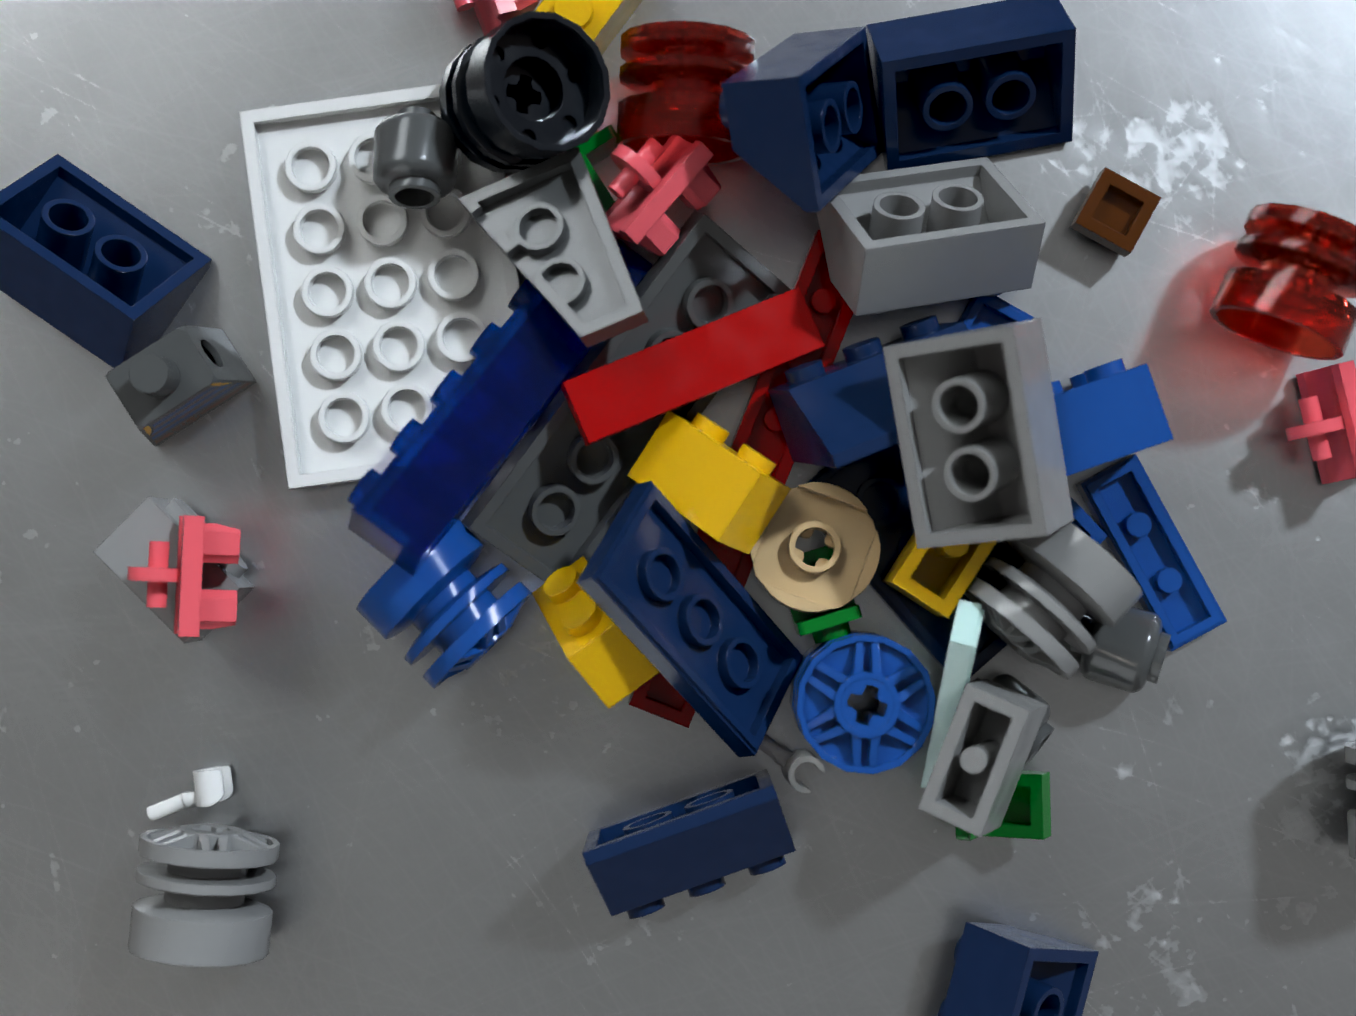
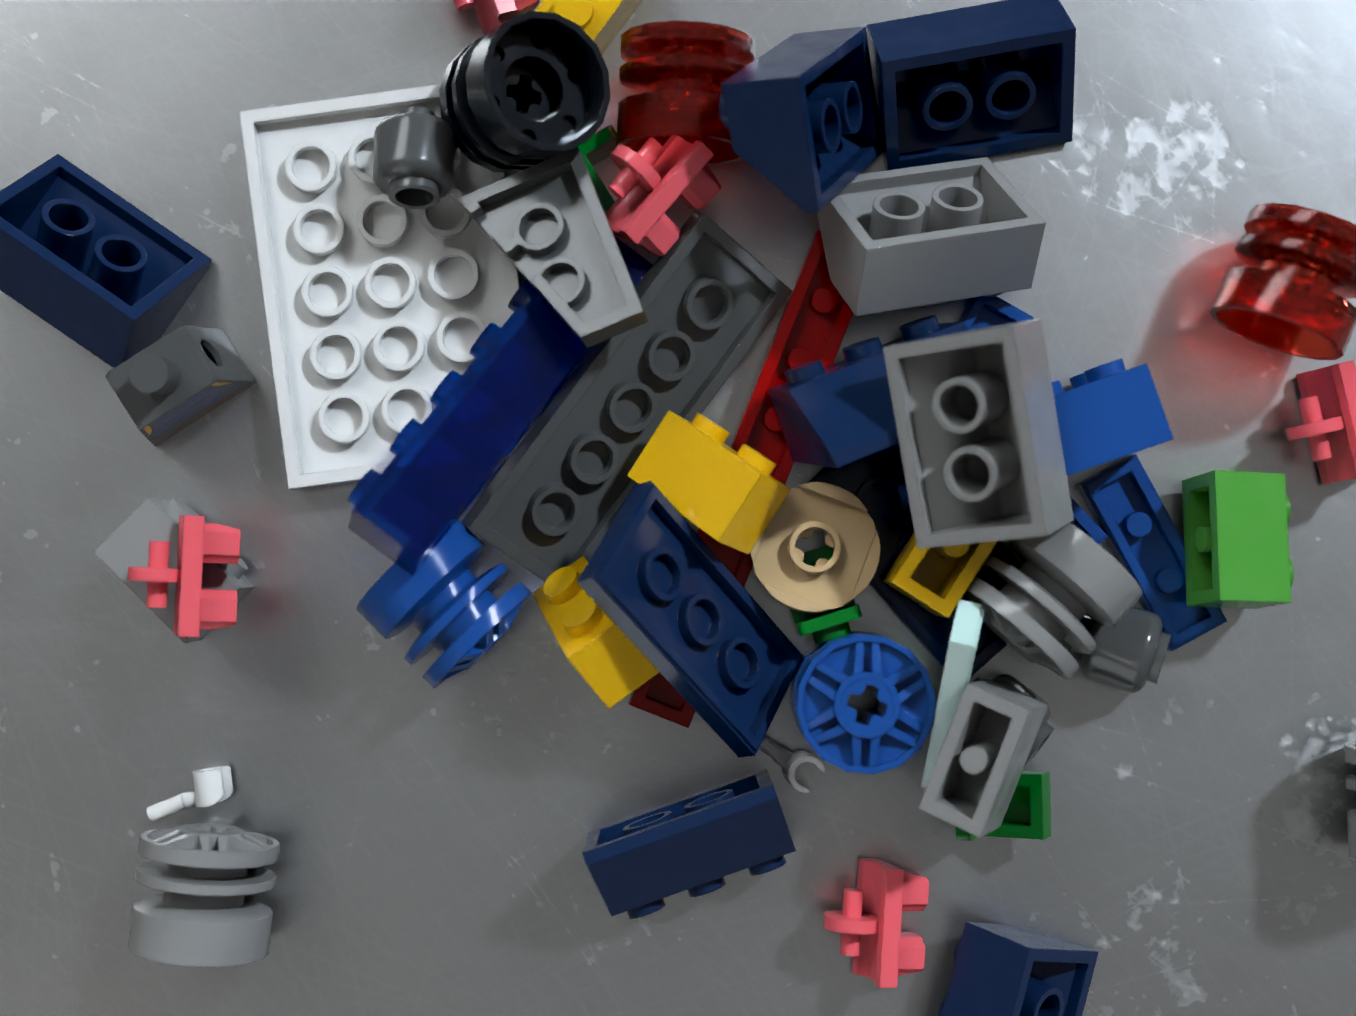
red tile [560,287,825,446] -> none
reddish brown plate [1070,167,1161,257] -> none
none -> coral hips [823,858,929,988]
none -> bright green brick [1182,470,1294,609]

